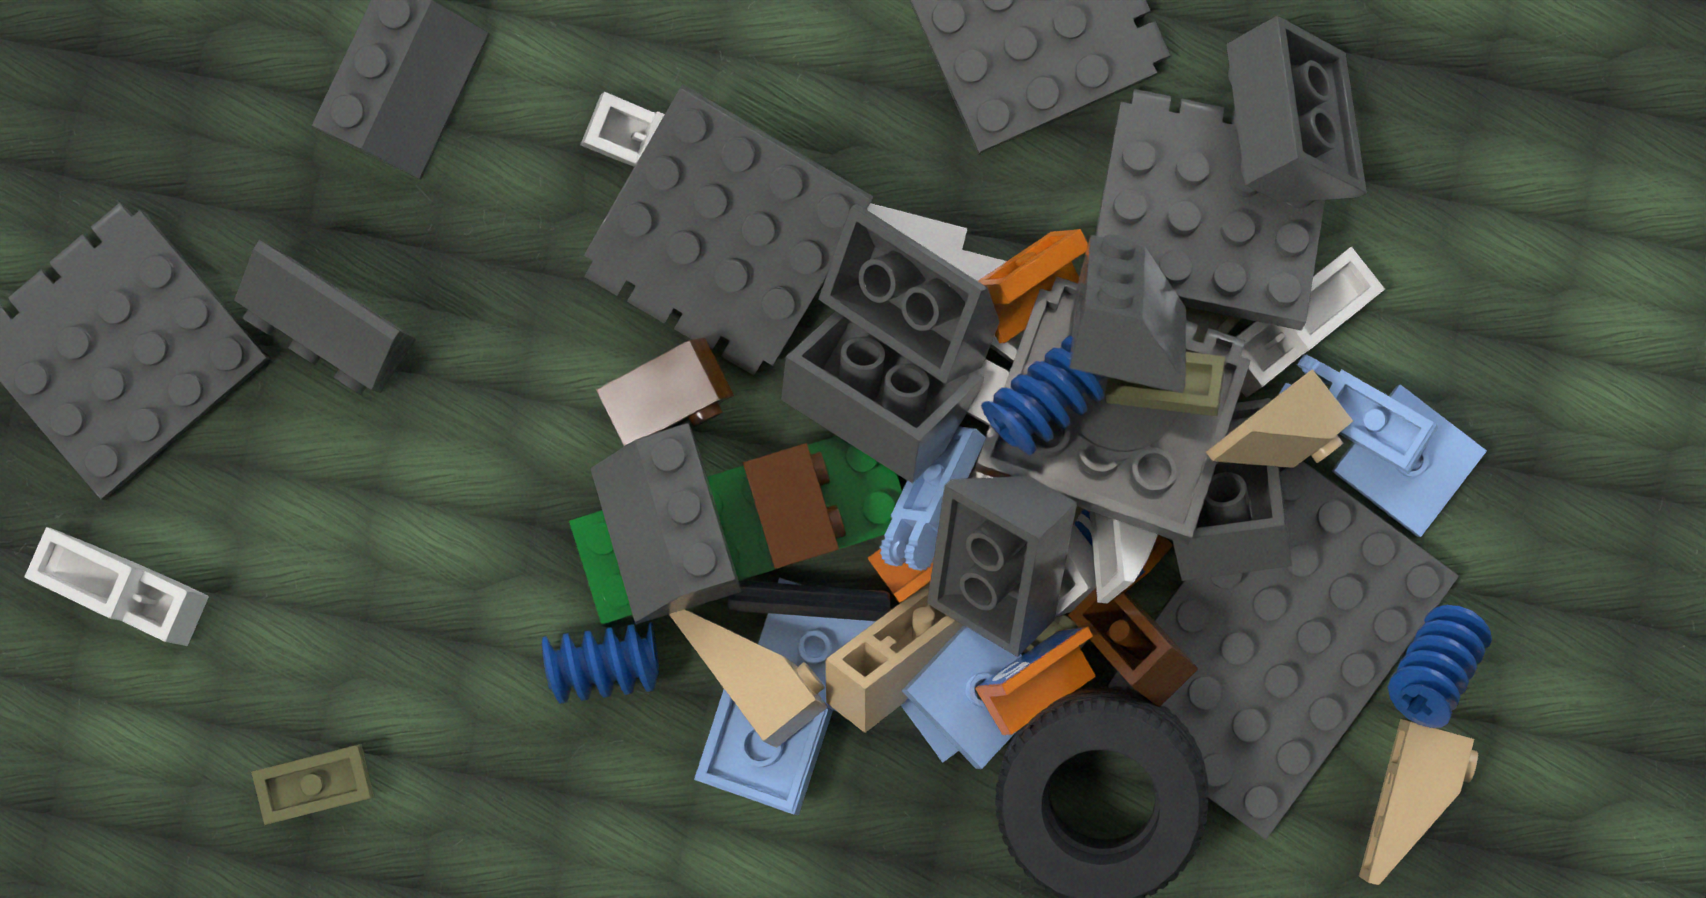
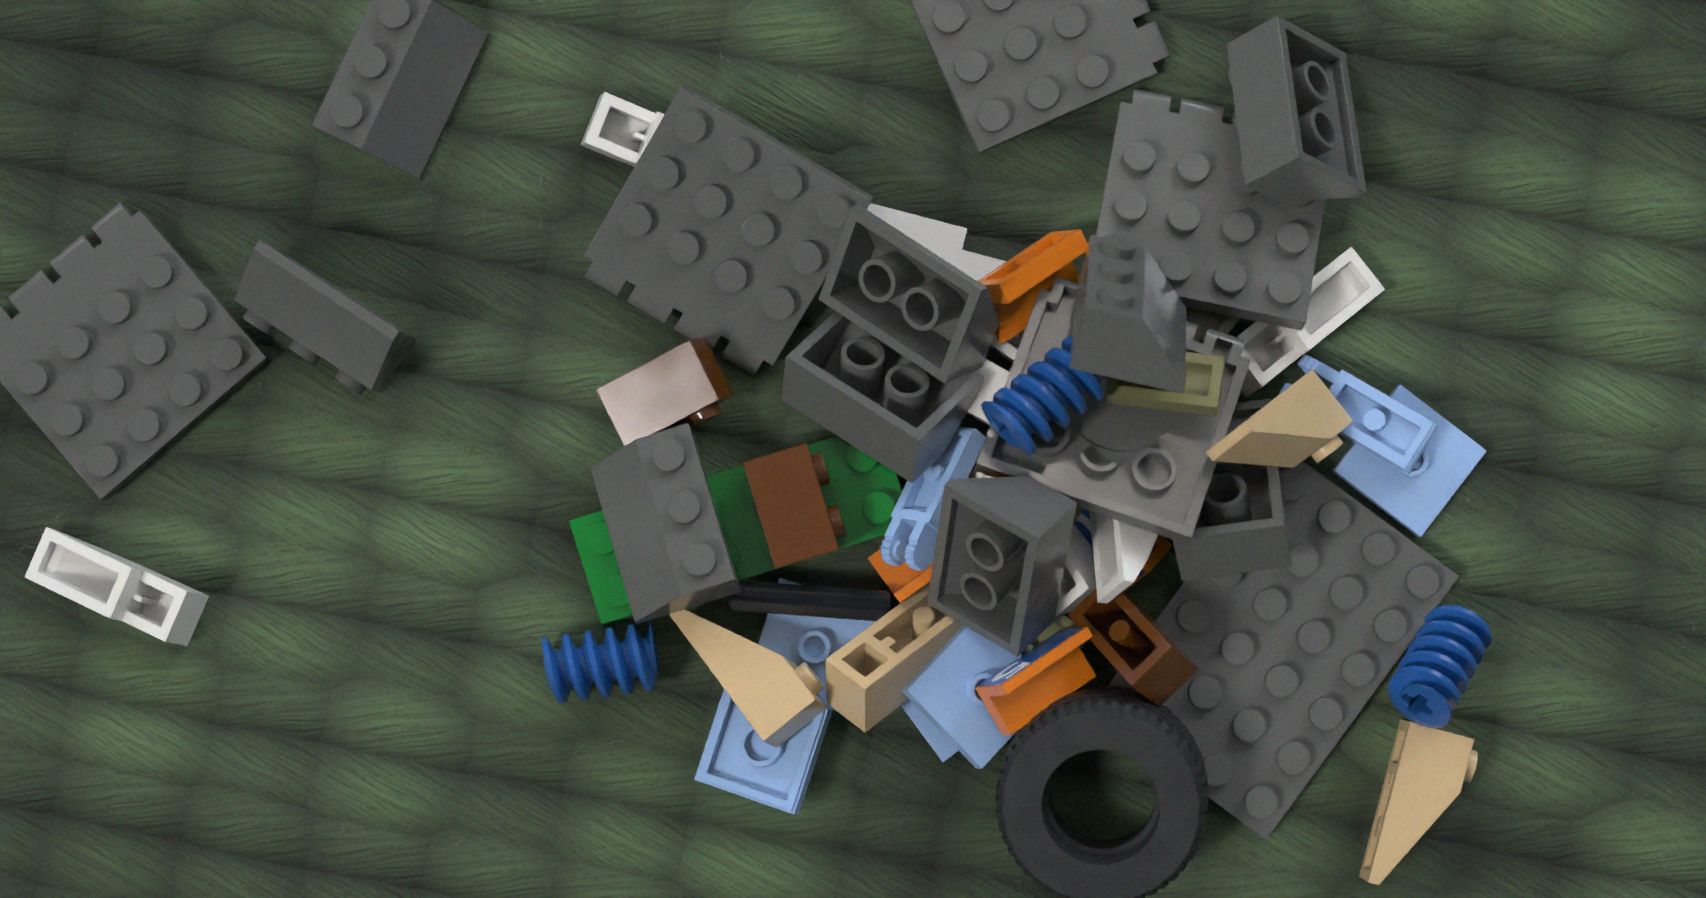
olive plate [251,744,374,825] -> none

